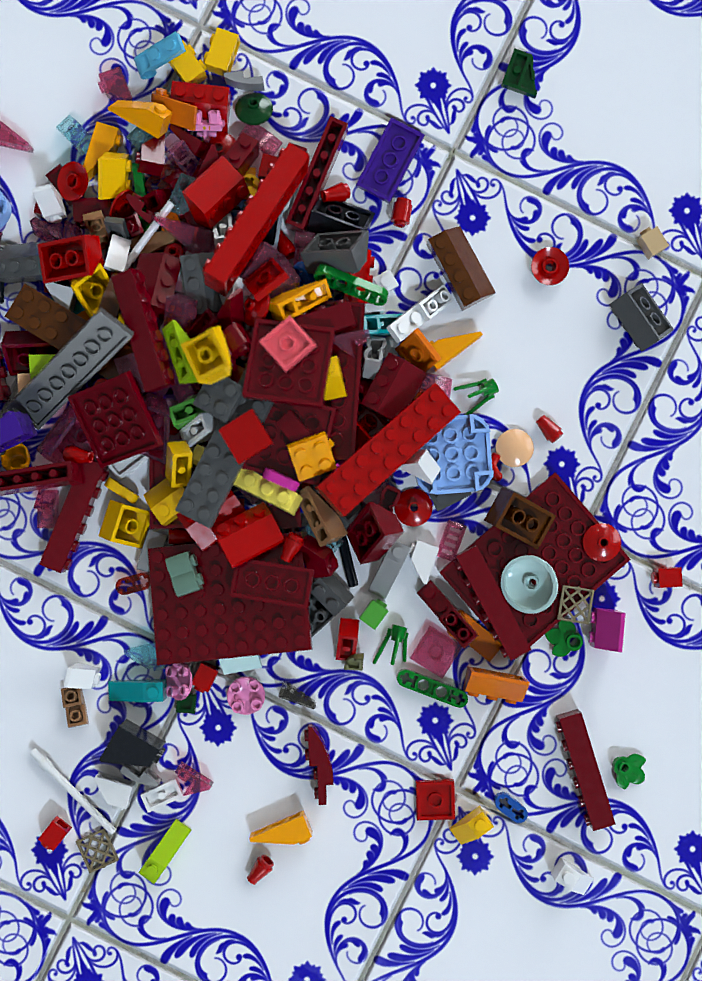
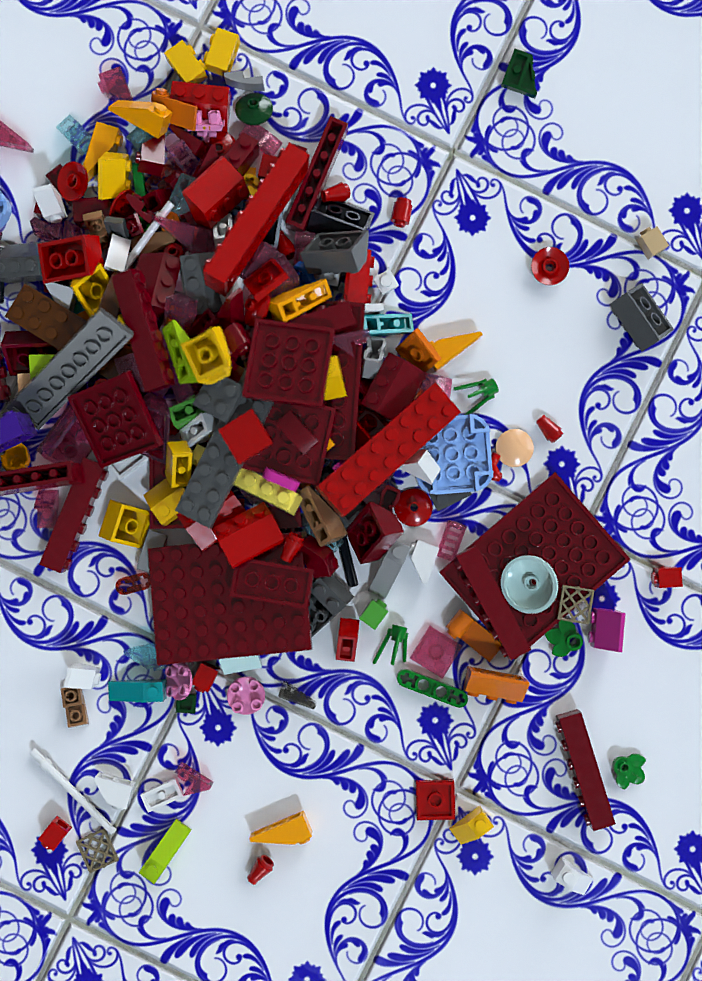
red cone [63,445,94,463] -> none
black slope [99,719,166,767] -> none
yellow beam [104,477,140,504] -> none
light grey slope [119,765,162,787] -> none
medium azure plate [134,32,186,79] -> none
sand green brick [165,551,204,597] -> none
red cone [169,529,196,546] -> none
coral tile [259,316,317,373] -> none
light orange plate [287,431,337,482] -> none
dark red slope [304,724,334,805] -> none
green beam [314,265,389,306] -> none
olive tile [344,653,364,671] -> none
dark purple plate [356,117,425,204] -> none
white slope [386,284,454,343] -> none
dark red slope [417,580,479,649] -> none
reddish brown slope [427,226,496,311] -> none
reddish brown slope [484,486,556,550] -> none
blue beam [494,792,528,823] -> none
red dish [582,523,621,562] -> none

